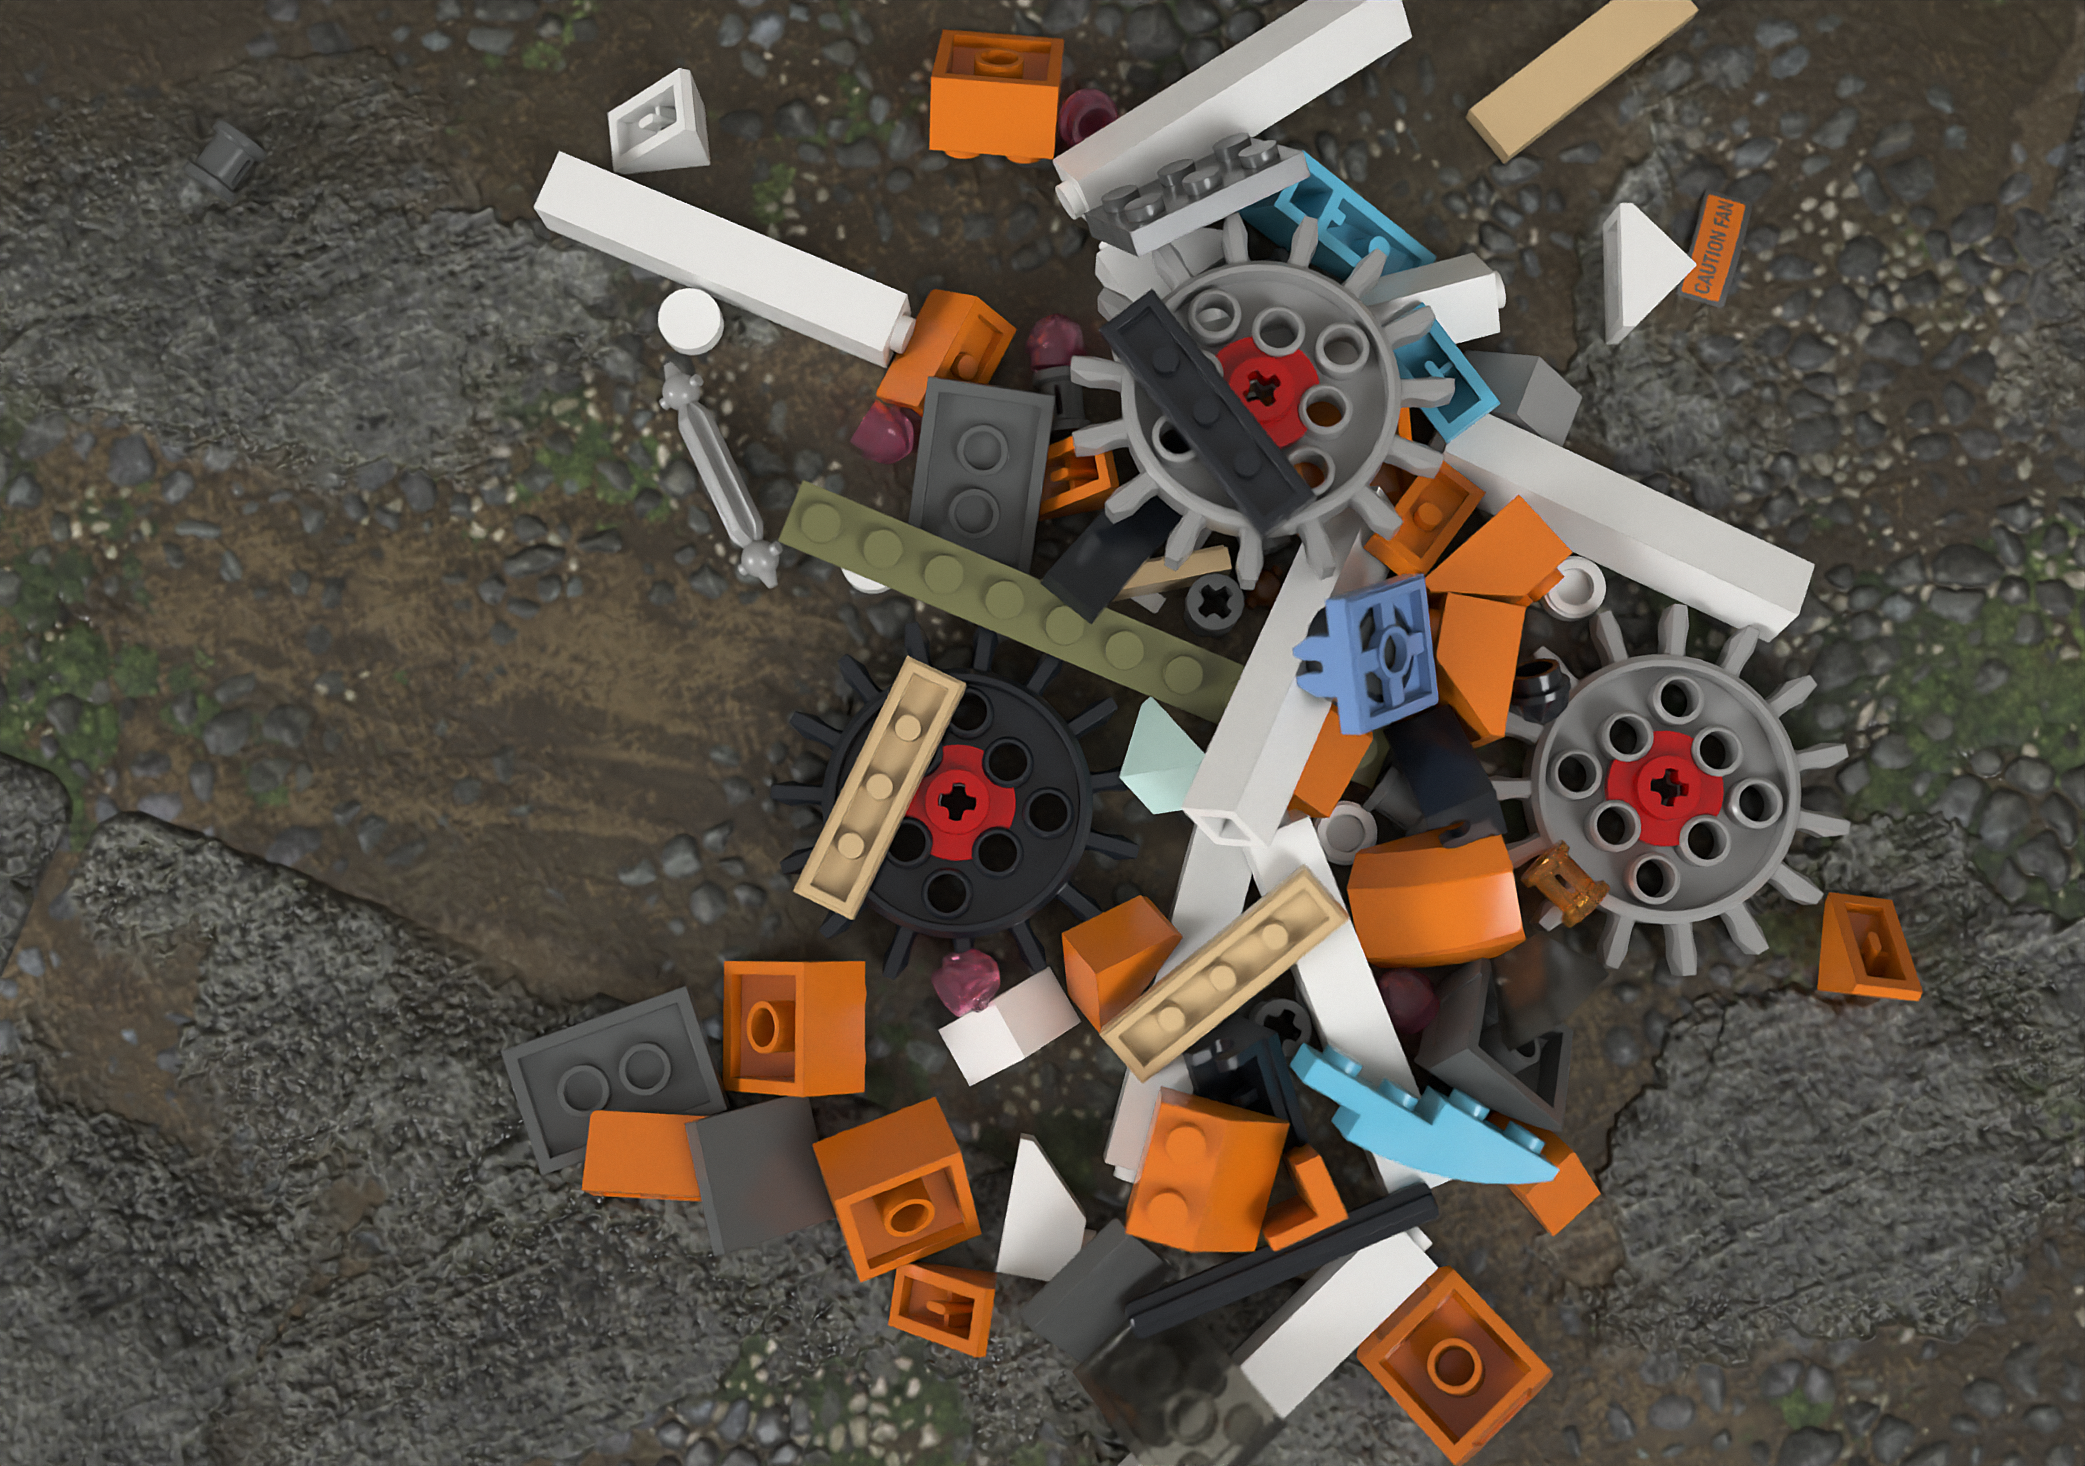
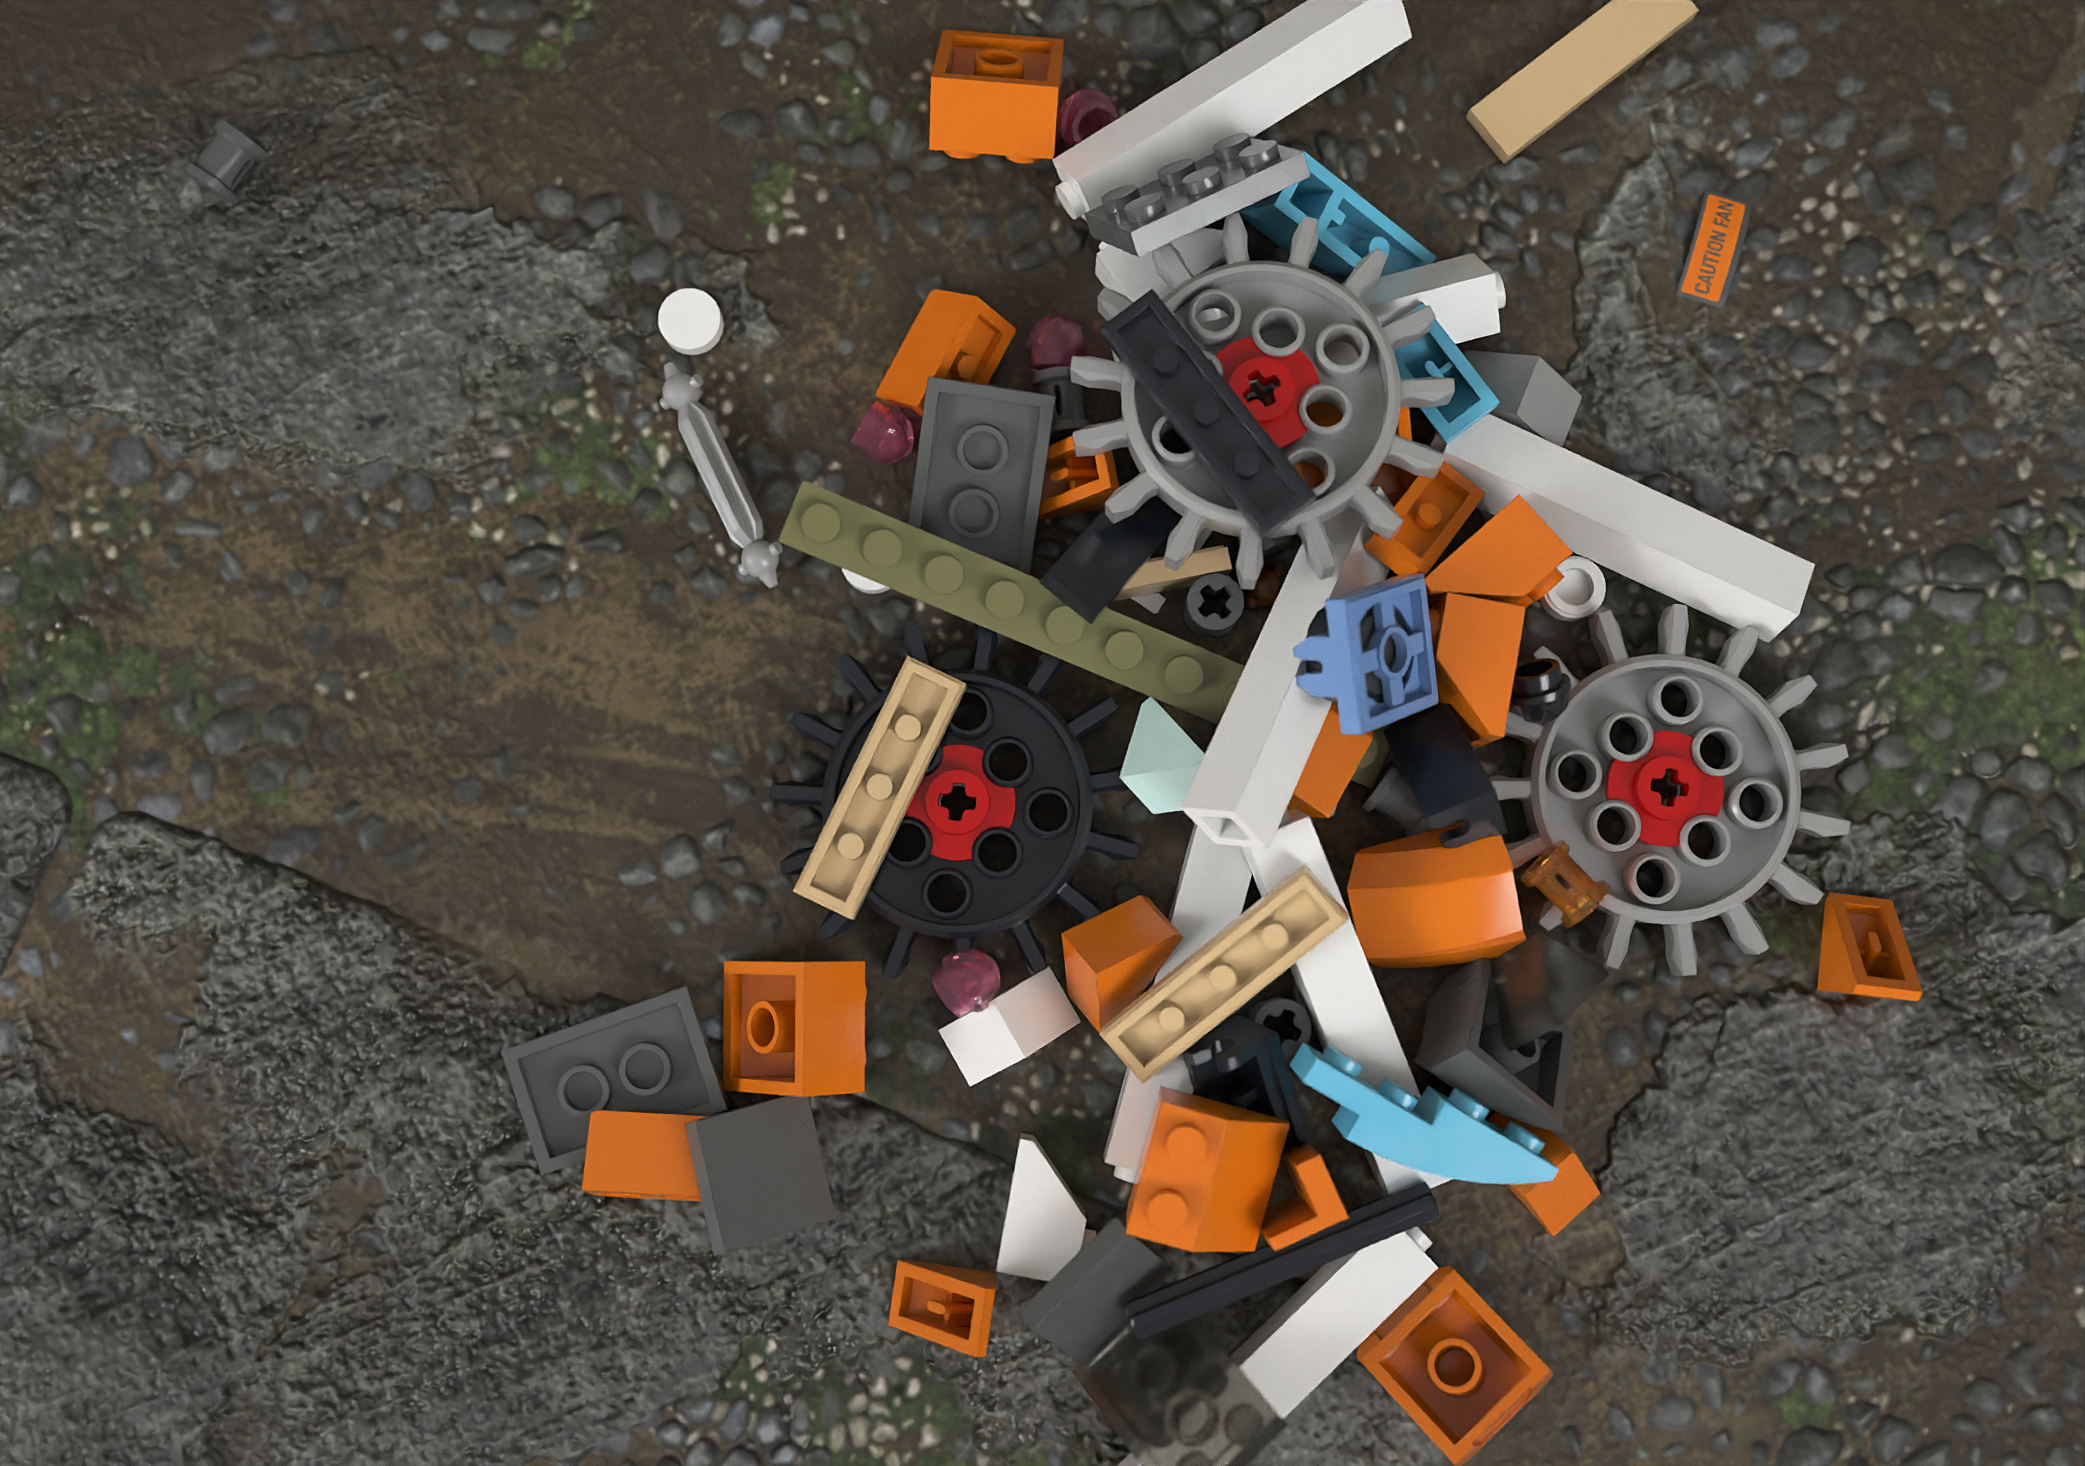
white brick [533,151,916,368] -> none
white slope [608,68,710,174] -> none
orange slope [812,1096,982,1283] -> none
white tile [1312,801,1377,865] -> none
clear pink plate [1376,967,1440,1035] -> none
white slope [1603,203,1697,344] -> none

